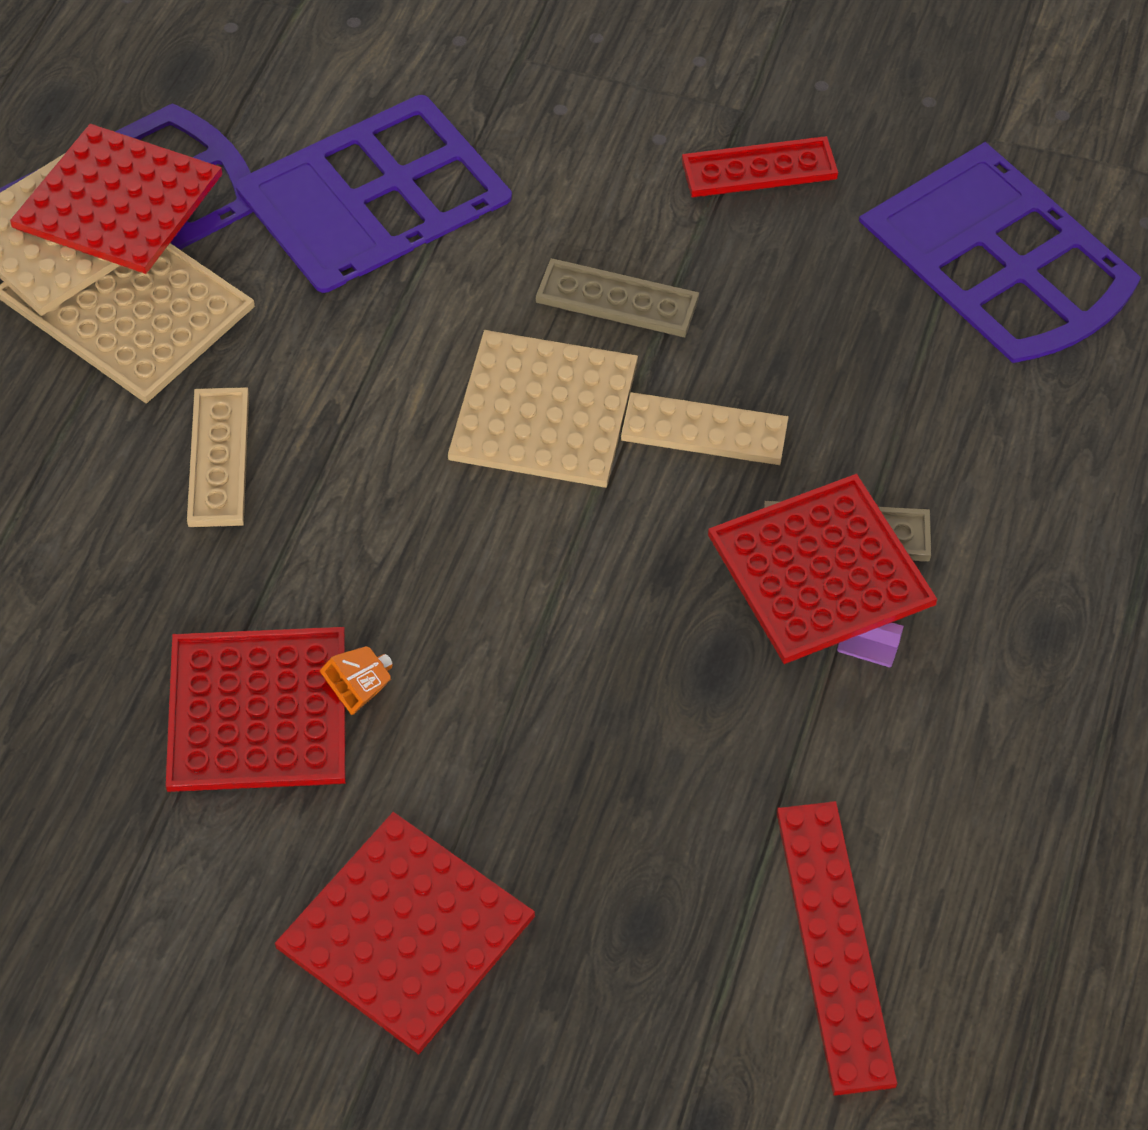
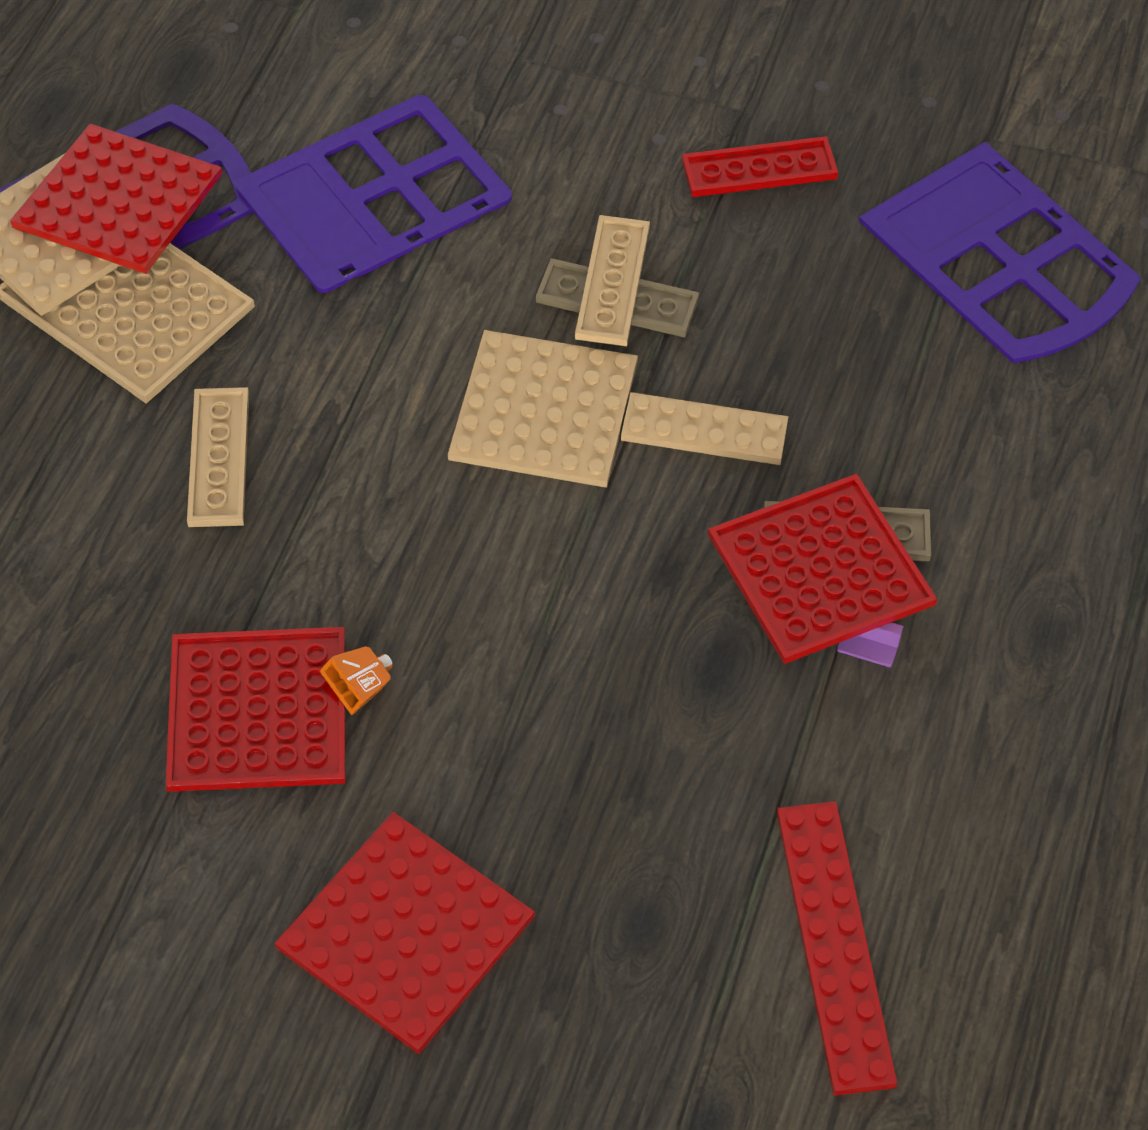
none -> tan plate [575,215,650,346]

